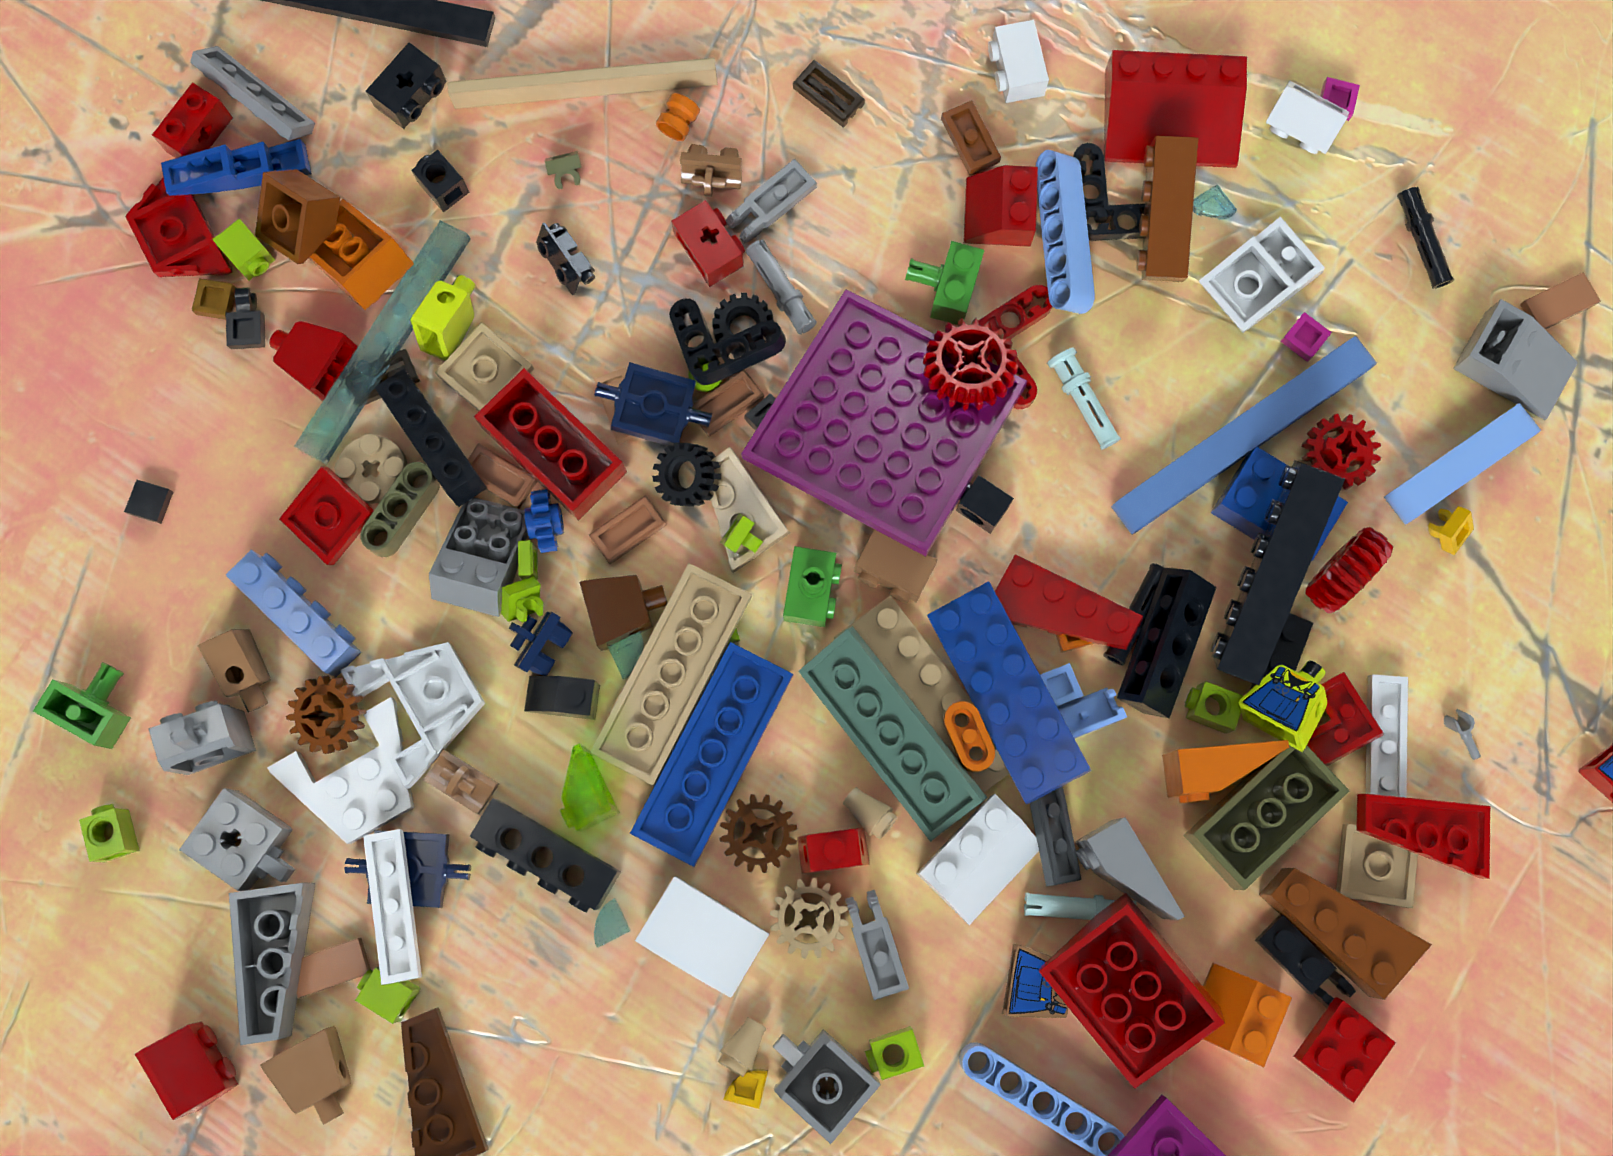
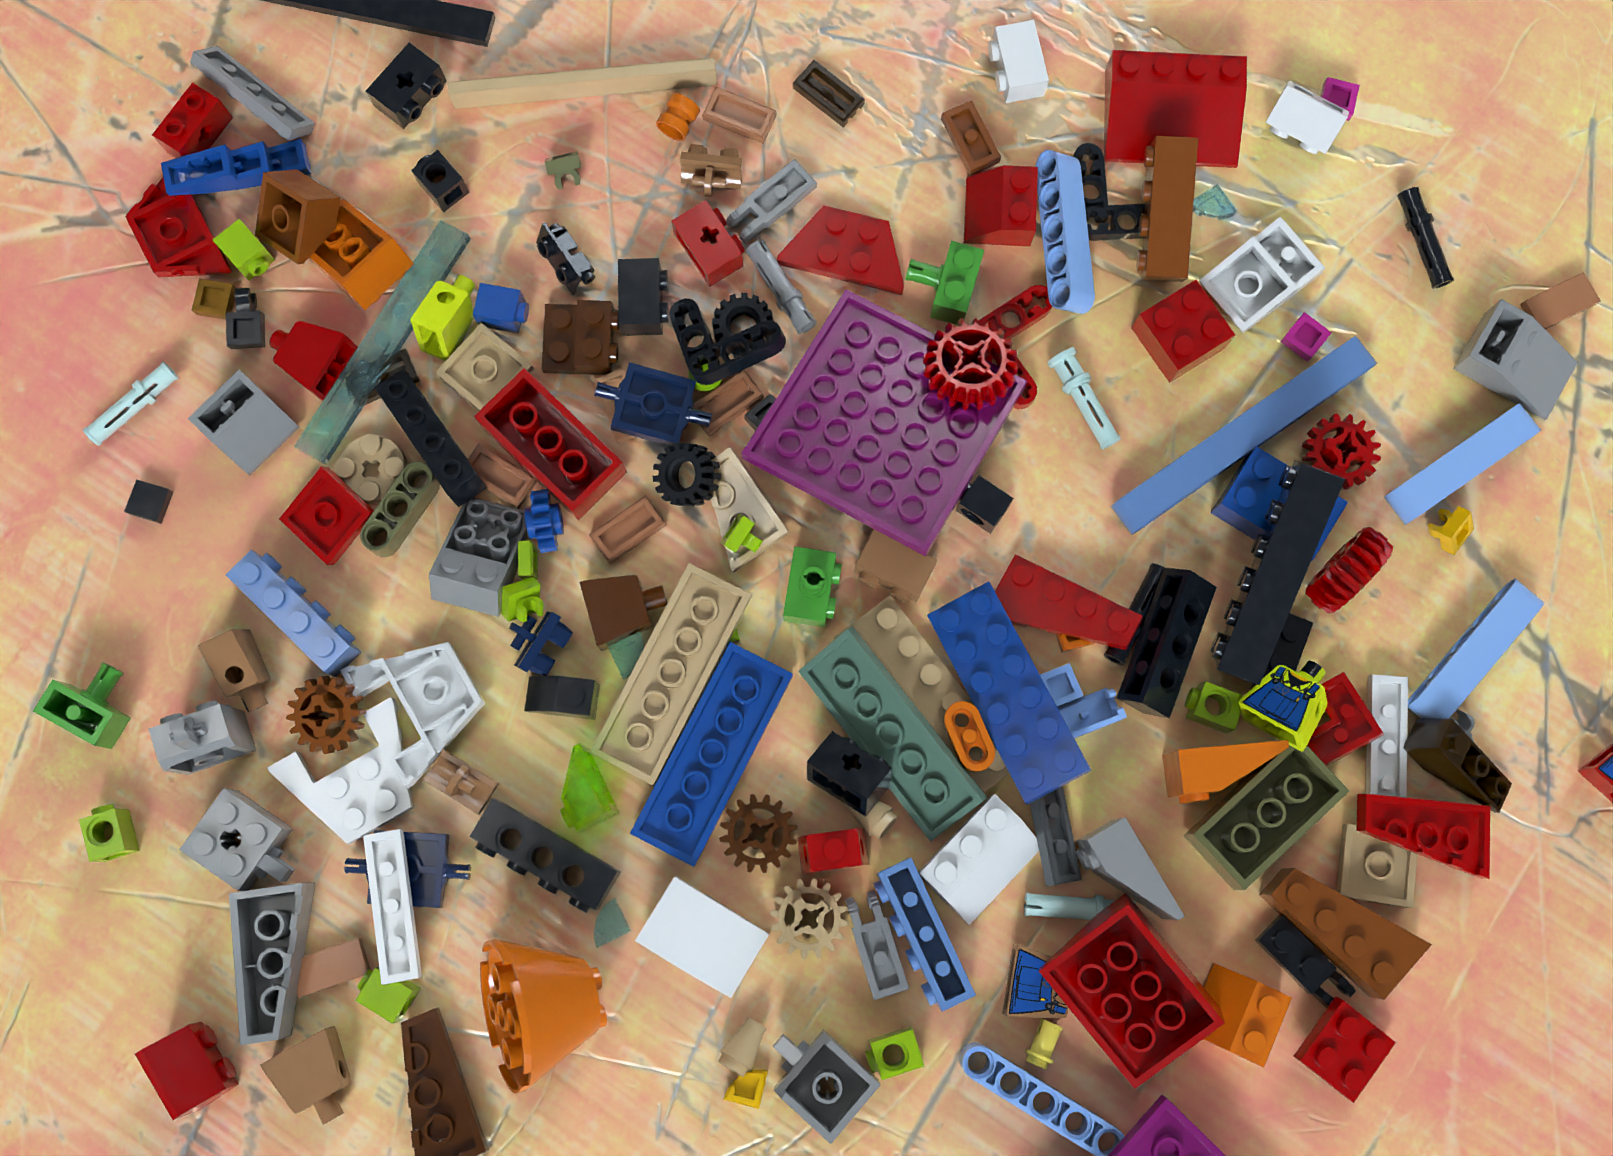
none -> light aqua pin [83,362,179,446]
none -> light grey slope [188,370,300,475]
none -> blue brick [473,283,529,333]
none -> orange cone [480,939,607,1094]
none -> reddish brown plate [542,300,620,375]
none -> black brick [618,258,669,336]
none -> nougat tile [702,87,777,144]
none -> red wing [777,205,904,295]
none -> black brick [807,731,892,817]
none -> medium blue brick [873,858,976,1012]
none -> light yellow pin [1025,1019,1063,1070]
none -> red brick [1131,280,1235,383]
none -> dark brown slope [1403,719,1512,813]
none -> light blue beam [1408,579,1544,719]

